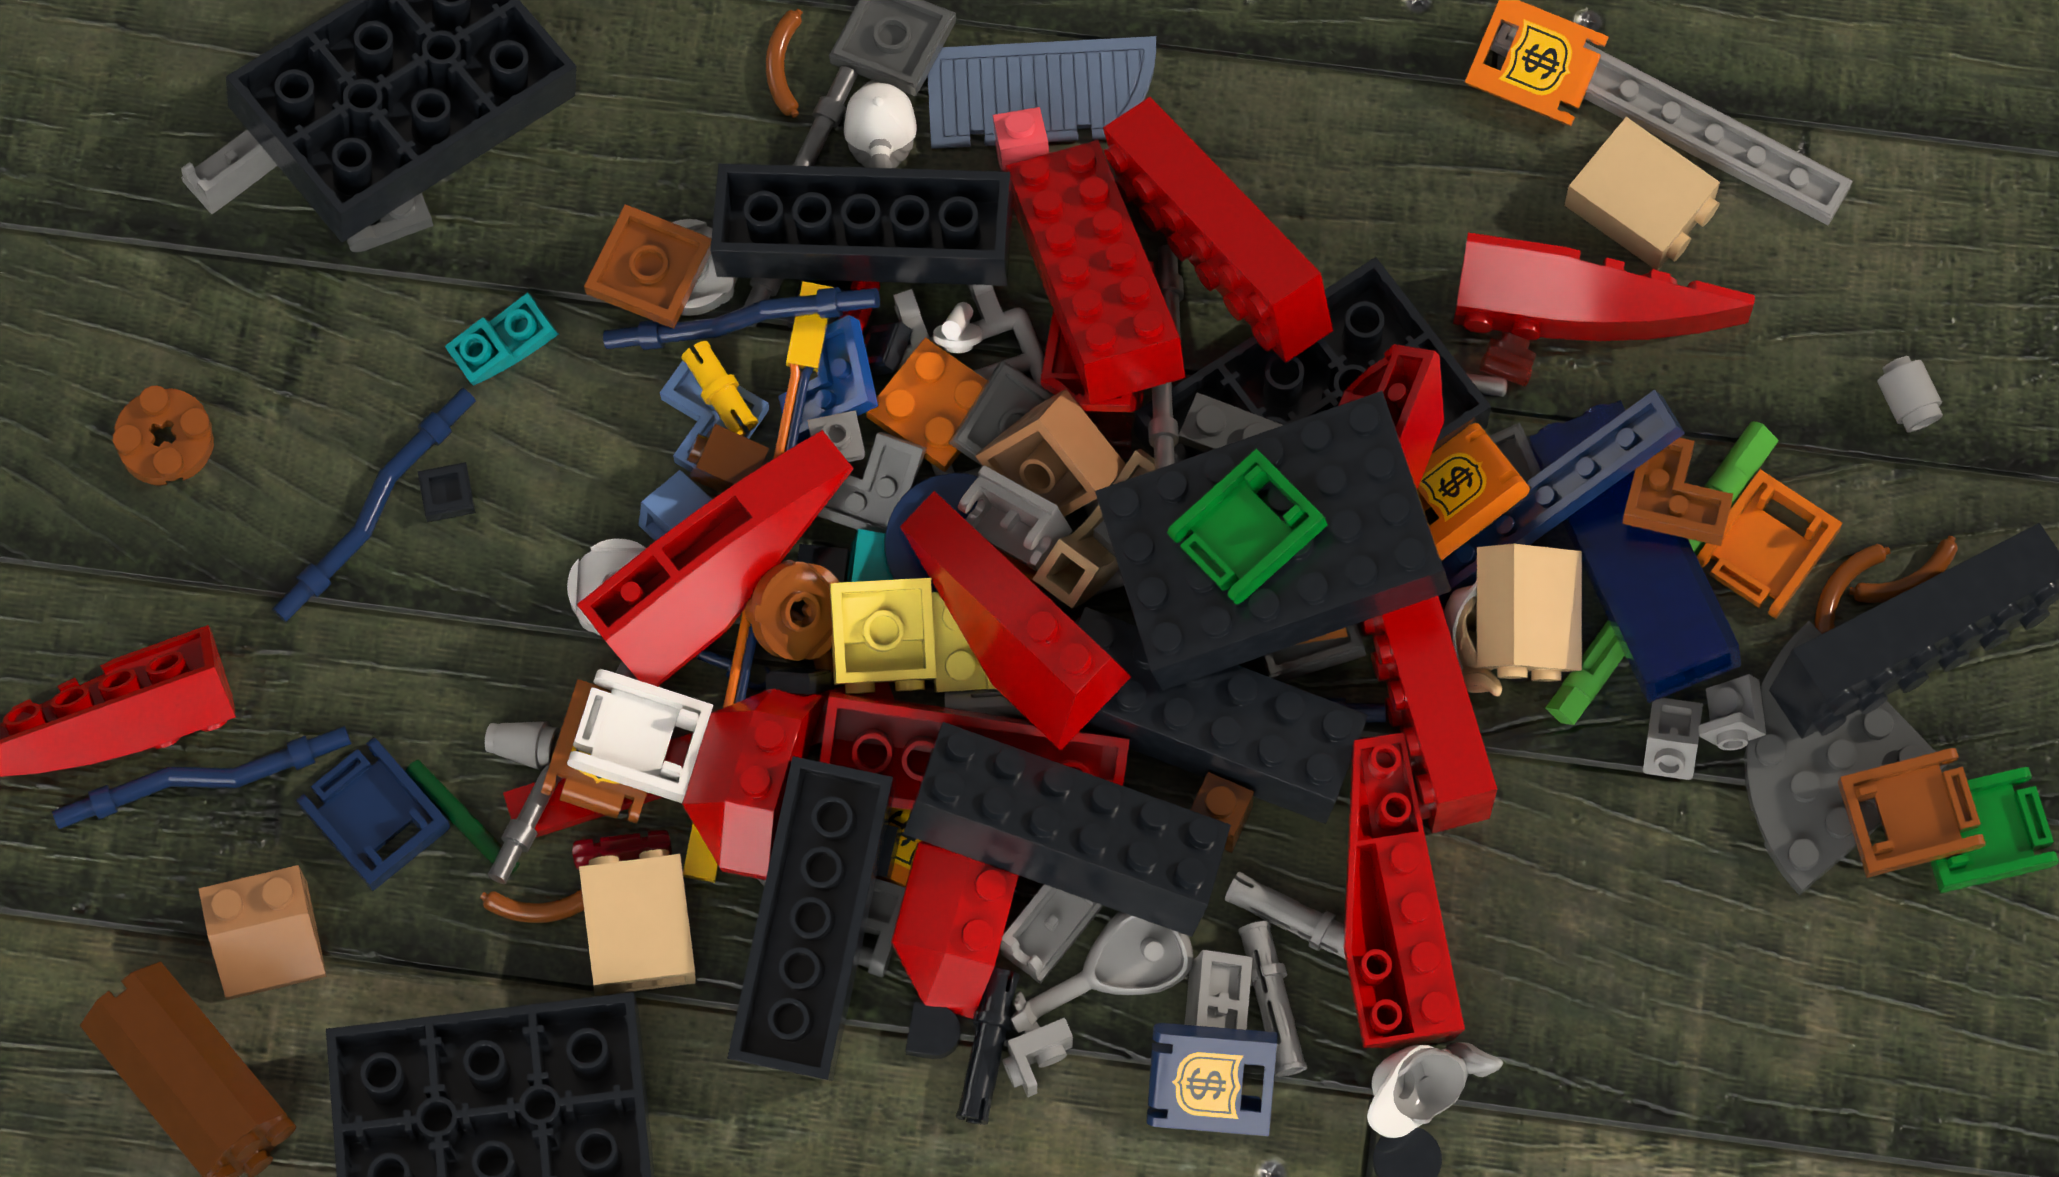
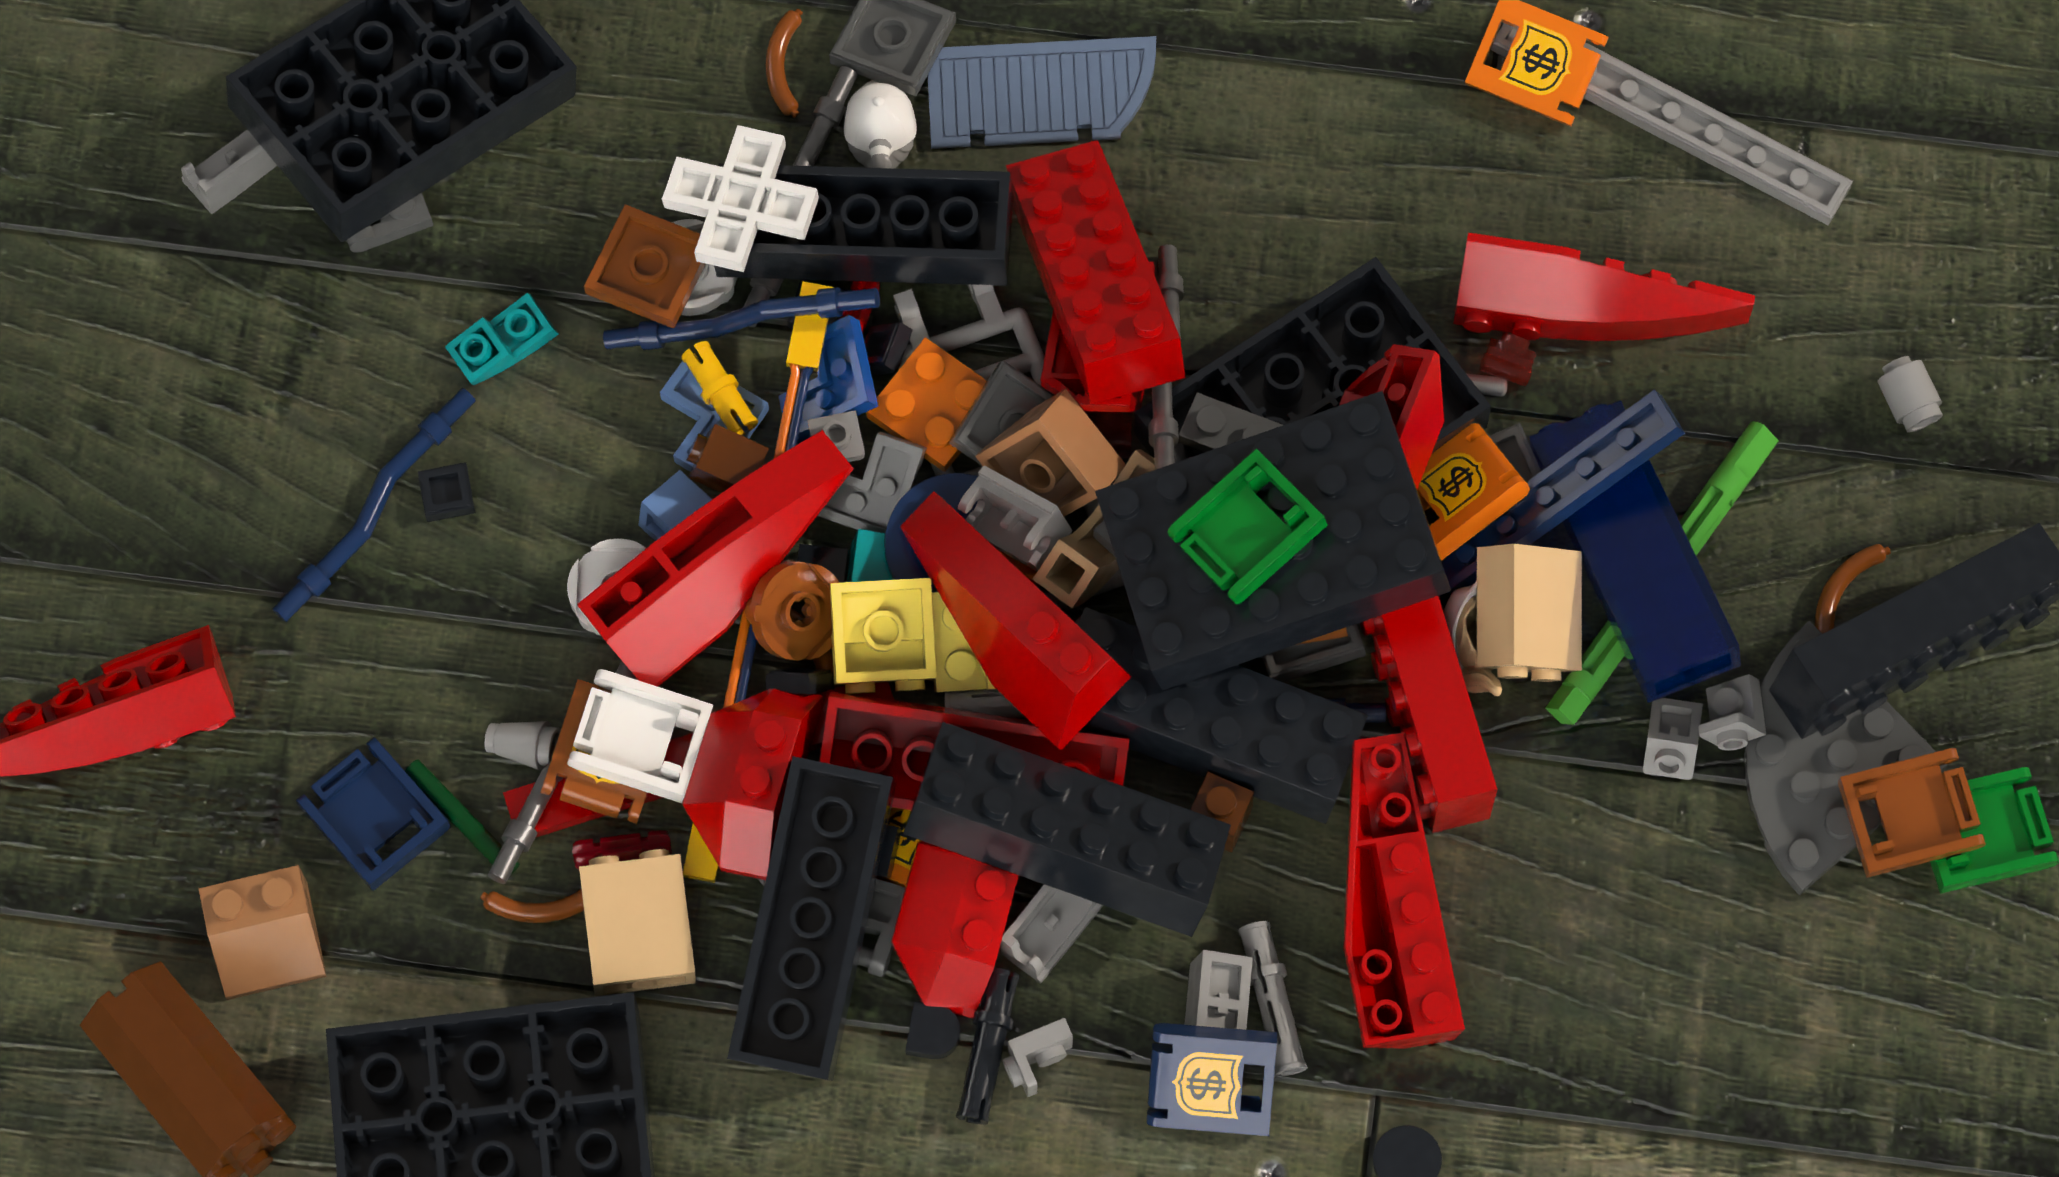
dark blue bar [52,726,352,829] -> none
dark orange plate [113,385,214,486] -> none
dark blue hand [697,649,771,691] -> none
white plate [933,302,982,353] -> none
coral brick [993,107,1049,172] -> none
light grey piece [1011,911,1193,1033] -> none
red brick [1103,97,1333,363] -> none
light grey pin [1225,872,1346,960] -> none
light grey hair [1367,1042,1503,1138] -> none
tan brick [1564,117,1720,270] -> none
dark orange plate [1623,437,1733,546] -> none
orange container [1693,469,1843,619] -> none
dark orange piece [1849,536,1958,603] -> none
none -> white plate [662,125,819,272]

